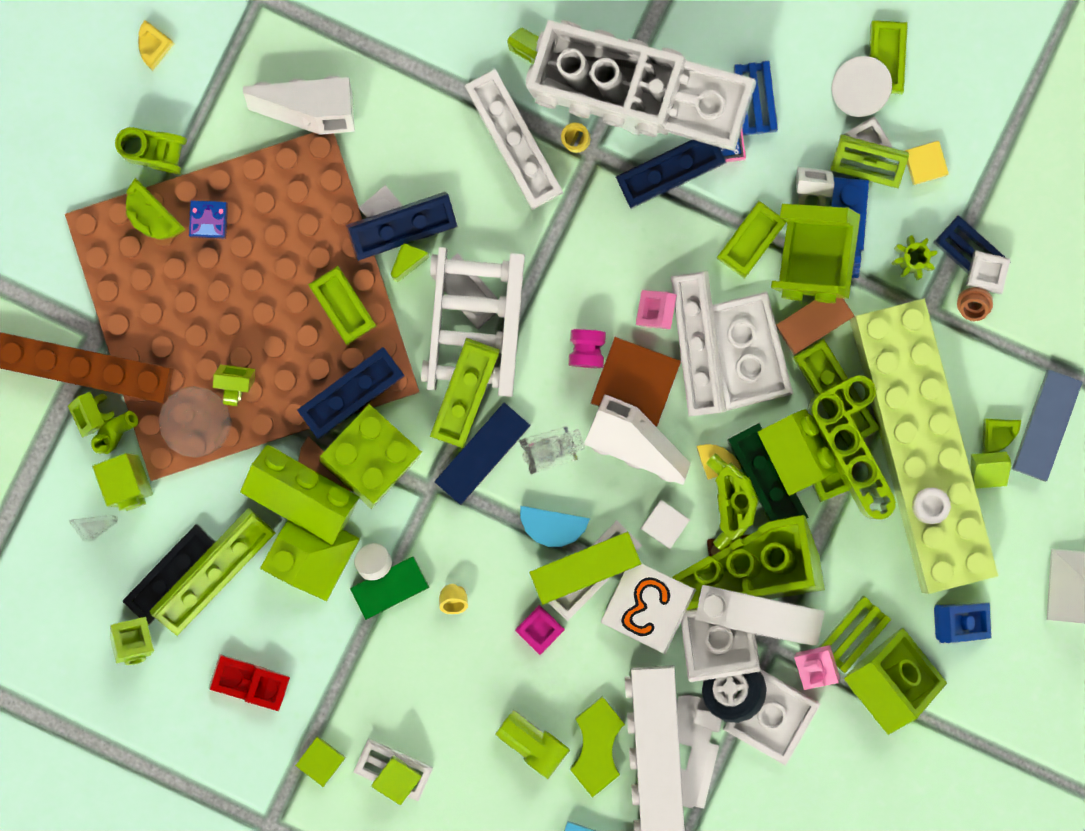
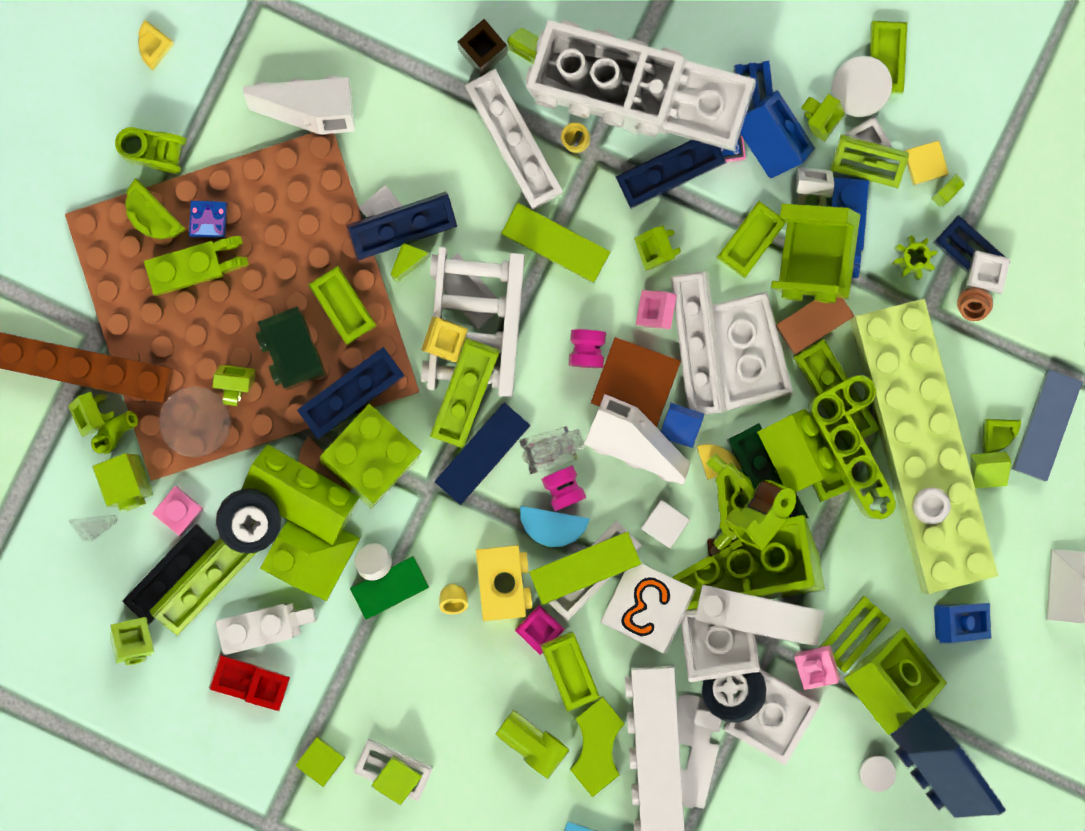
none -> lime hinge [144,236,249,296]
none -> bright pink plate [152,486,204,536]
none -> white hinge [215,603,317,656]
none -> black wheel [216,489,281,553]
none -> clear green brick [255,306,327,391]
none -> light yellow tile [421,317,468,362]
none -> dark brown brick [457,19,508,76]
none -> light yellow brick [476,545,532,621]
none -> lime tile [501,202,611,284]
none -> lime tile [540,631,600,712]
none -> dark pink wheel [541,465,587,511]
none -> lime tile [634,225,681,271]
none -> blue tile [660,403,704,448]
none -> lime leg [725,480,796,550]
none -> blue panel [740,90,815,178]
none -> lime tile [801,94,845,142]
none -> white tile [859,755,896,792]
none -> dark blue slope [890,707,1006,818]
none -> lime tile [931,173,965,207]

